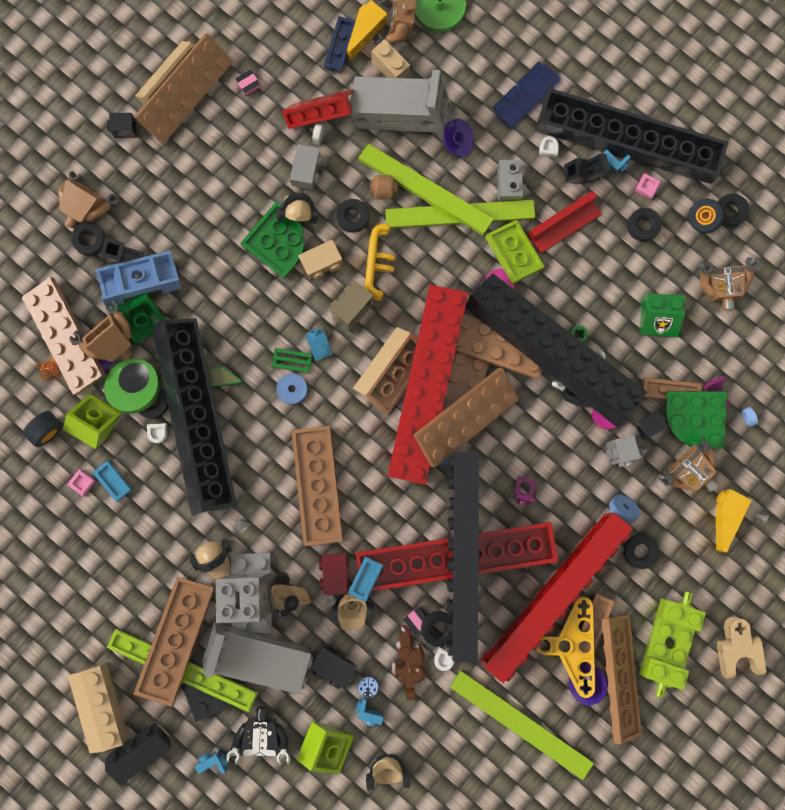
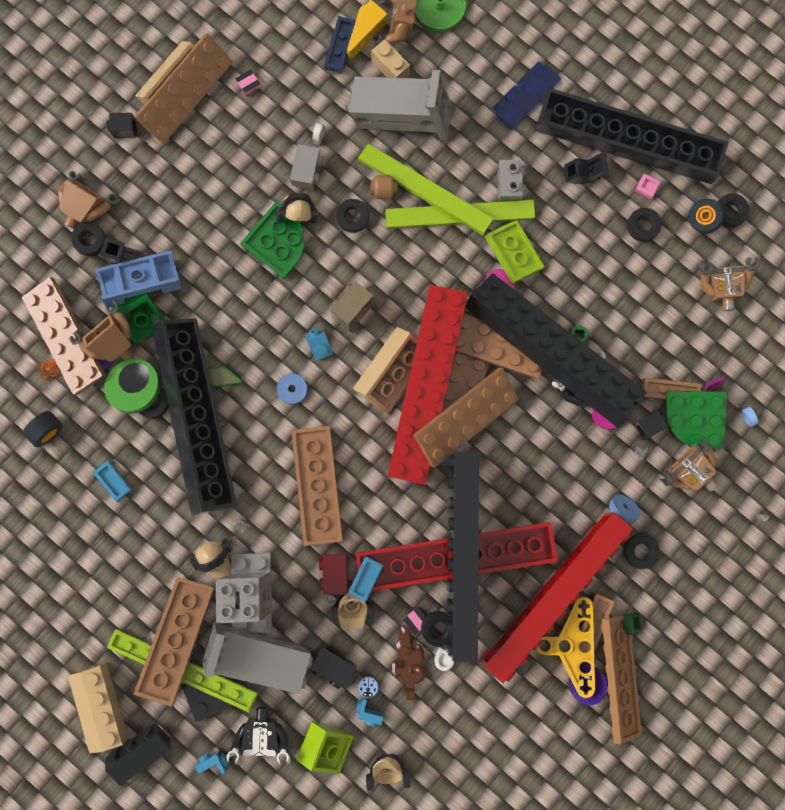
lime slope [63,394,122,449] -> none
bright pink tile [67,469,96,496] -> none
white tile [147,423,168,444] -> none
tan cap [270,572,311,617] -> none
green tile [271,348,313,373] -> none
red panel [282,89,354,129] -> none
tan brick [298,240,343,280] -> none
yellow piece [365,224,395,301] -> none
dark purple dish [443,119,473,157] -> none
lime tile [450,670,594,780] -> none
magenta bracket [512,476,537,506] -> none
red panel [528,191,601,253] -> none
white tile [539,136,559,157] -> none
dark azure bracket [604,150,631,174] -> none
light grey brick [606,435,640,467] -> none
lime brick [639,591,706,698] -> none
green slope [640,293,686,338] -> none
yellow slope [715,489,752,553] -> none
tan piece [717,616,766,679] -> none
none -> dark green tile [623,612,642,635]

